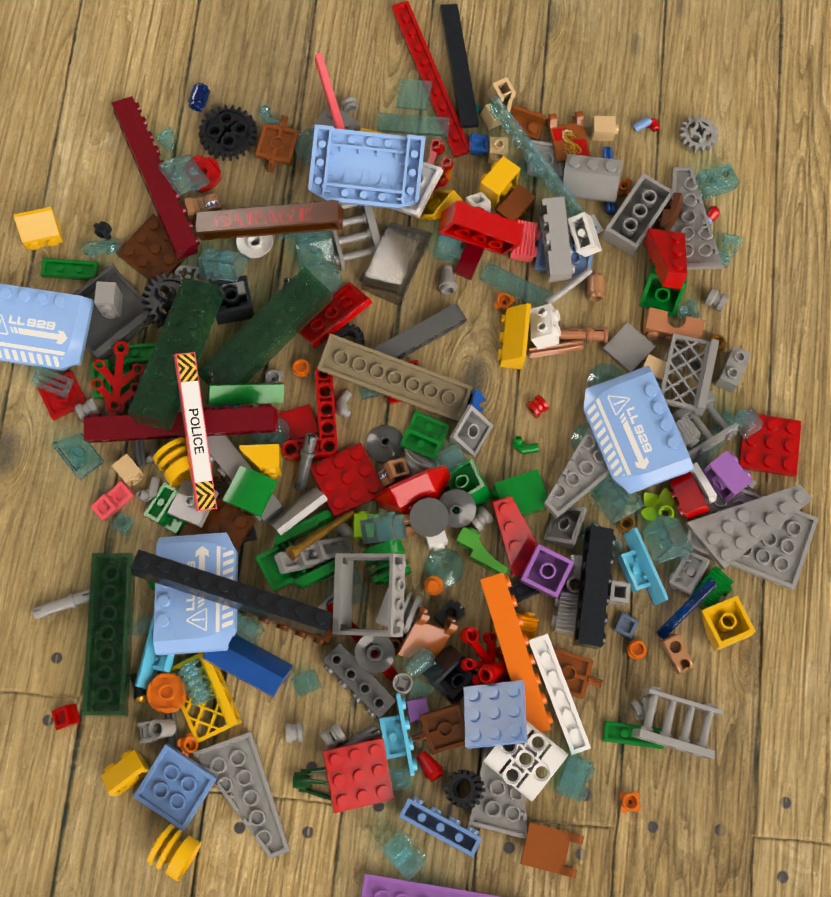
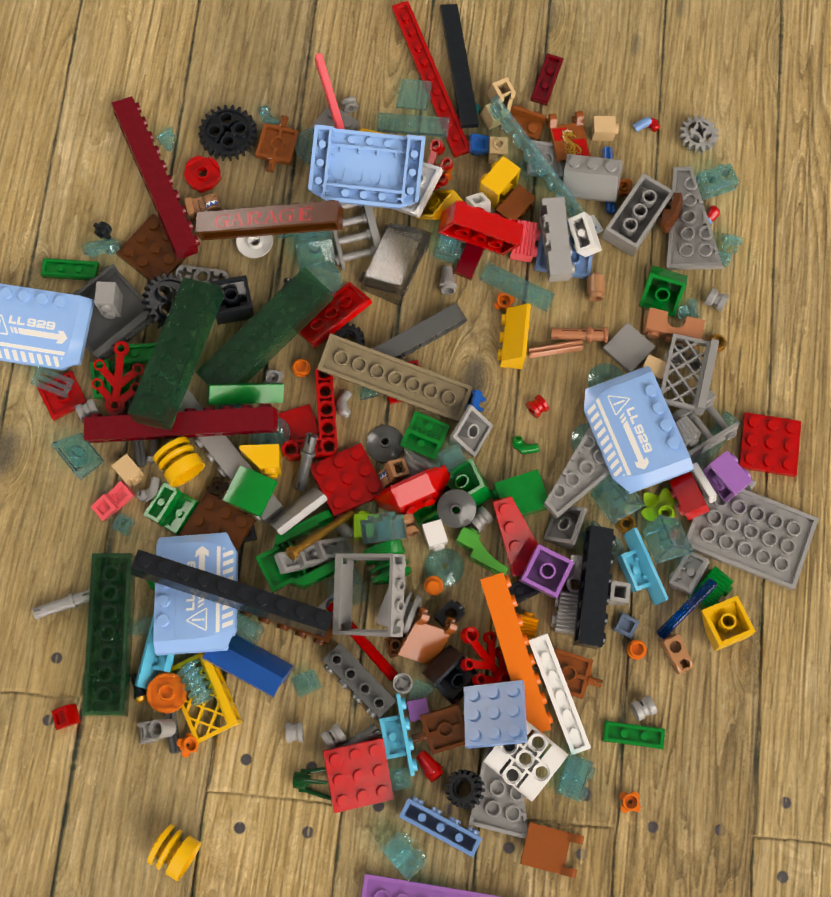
yellow slope [14,207,64,250] -> none
yellow slope [101,750,150,796] -> none
medium blue plate [133,743,218,831] -> none
clear light blue slope [159,155,210,196] -> none
light grey plate [167,479,219,528] -> none
tile [174,352,217,512] -> none
clear blue brick [188,83,211,112] -> none
light grey wing [193,732,290,858] -> none
clear light blue slope [198,248,250,282] -> none
dark grey dish [355,636,395,674] -> none
clear light blue brick [405,648,435,677] -> none
dark grey tile [410,497,449,537] -> none
red cone [478,662,507,684] -> none
white brick [530,303,561,349] -> none
light grey bar [545,267,593,304] -> none
light grey fence [631,686,724,759] -> none
red wedge [643,228,688,289] -> none
light grey wing [685,485,813,570] -> none
light grey brick [715,346,751,393] -> none
clear light blue brick [734,407,763,439] -> none
none -> dark red tile [530,53,564,106]

